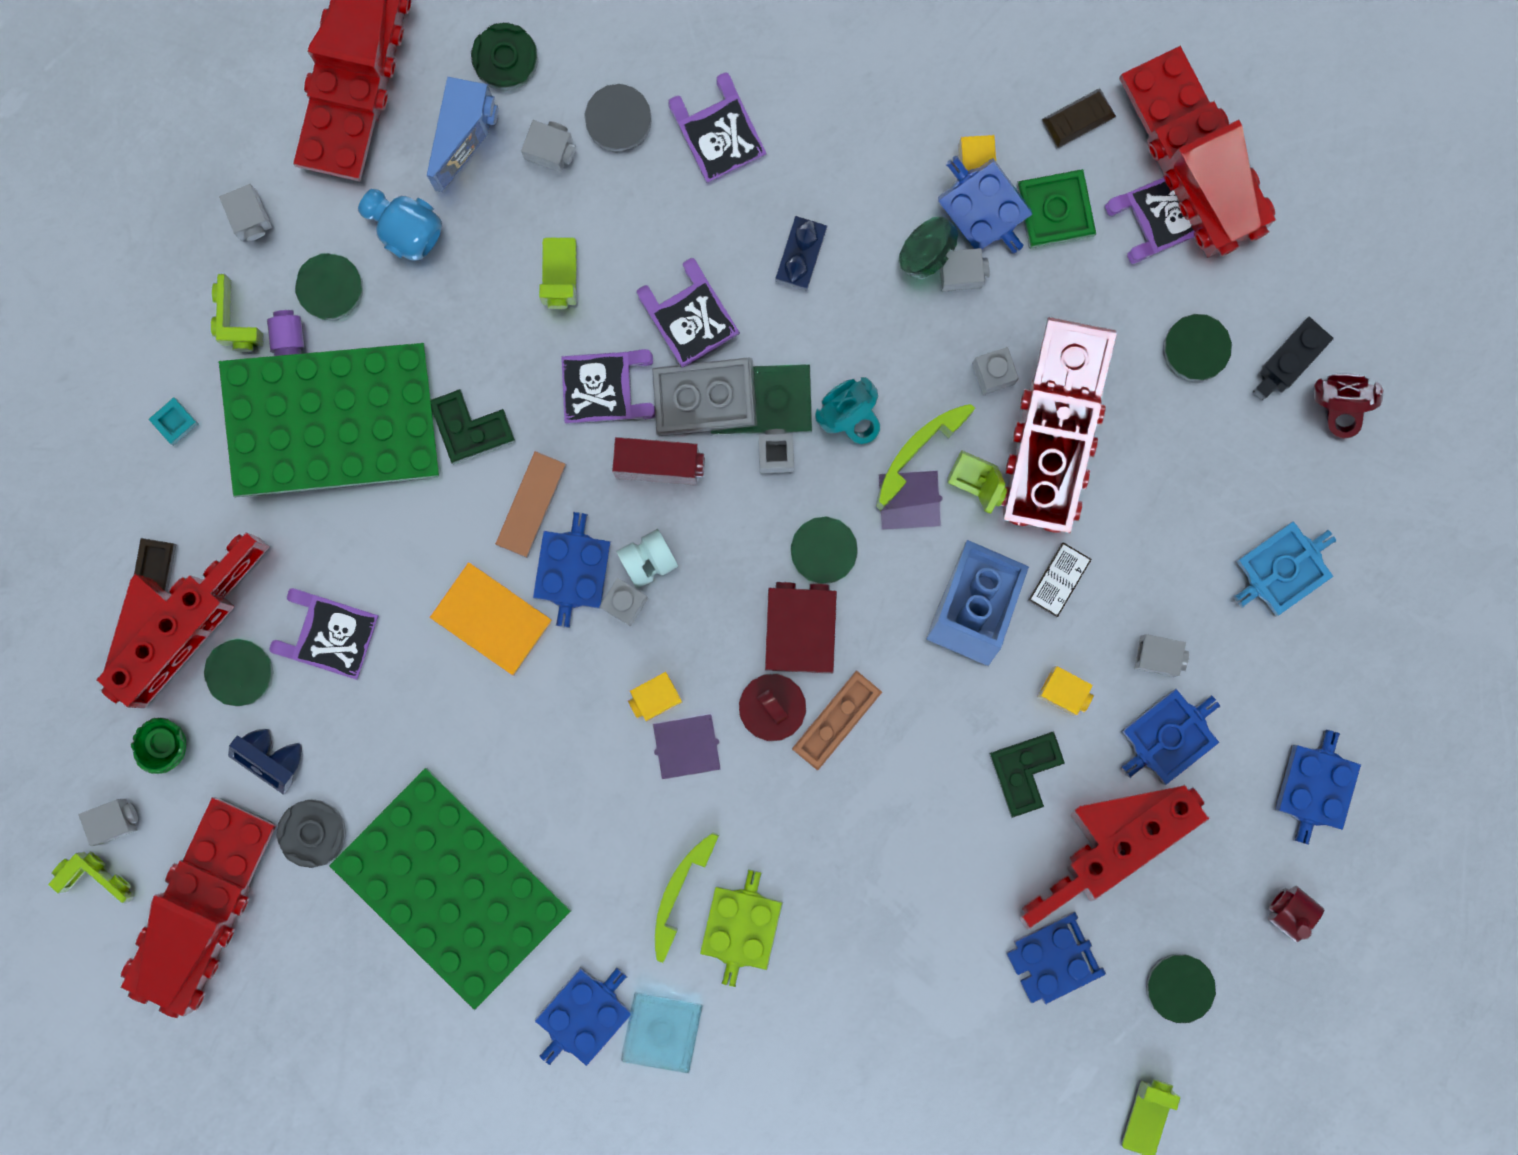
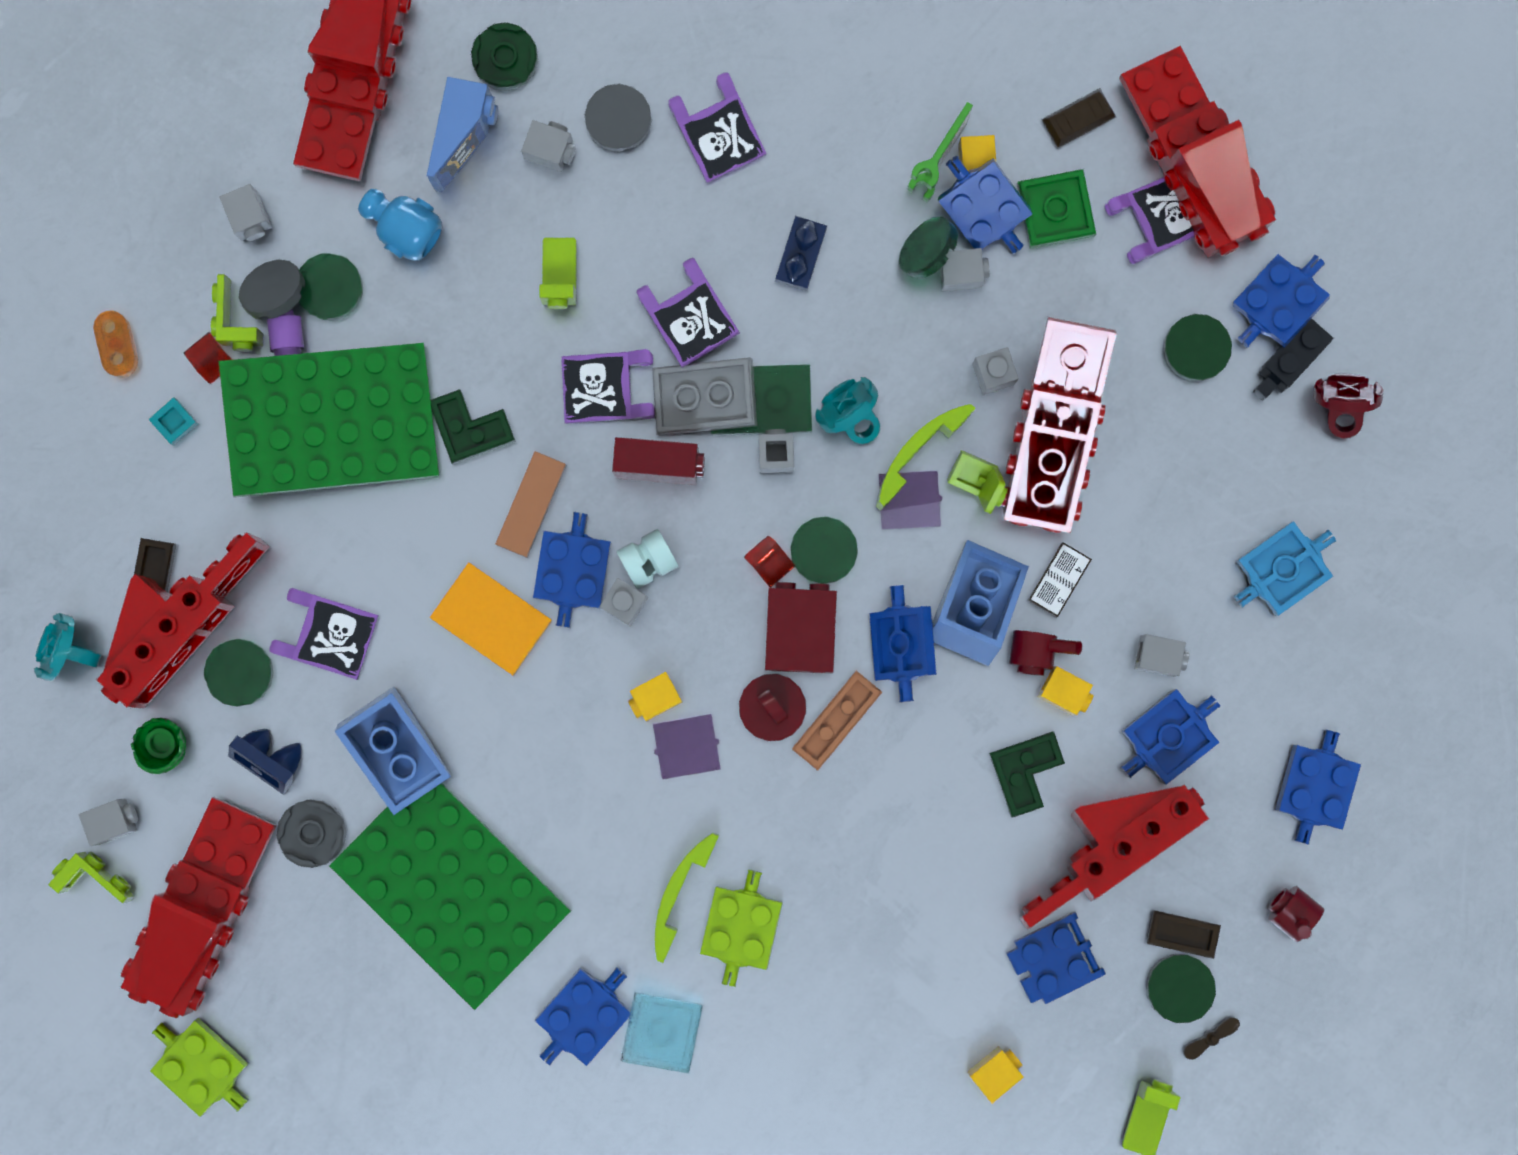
none -> teal tile [34,613,102,681]
none -> clear orange plate [93,311,138,378]
none -> lime plate [150,1018,249,1117]
none -> clear red slope [184,332,233,384]
none -> dark grey tile [239,259,305,320]
none -> medium blue slope [334,687,451,815]
none -> clear red slope [744,536,795,588]
none -> blue plate [869,585,937,702]
none -> bright green flag [907,102,973,202]
none -> yellow brick [967,1046,1024,1103]
none -> dark red piece [1009,630,1082,676]
none -> dark brown tile [1147,910,1221,959]
none -> dark brown piece [1183,1017,1240,1060]
none -> blue plate [1233,254,1330,348]

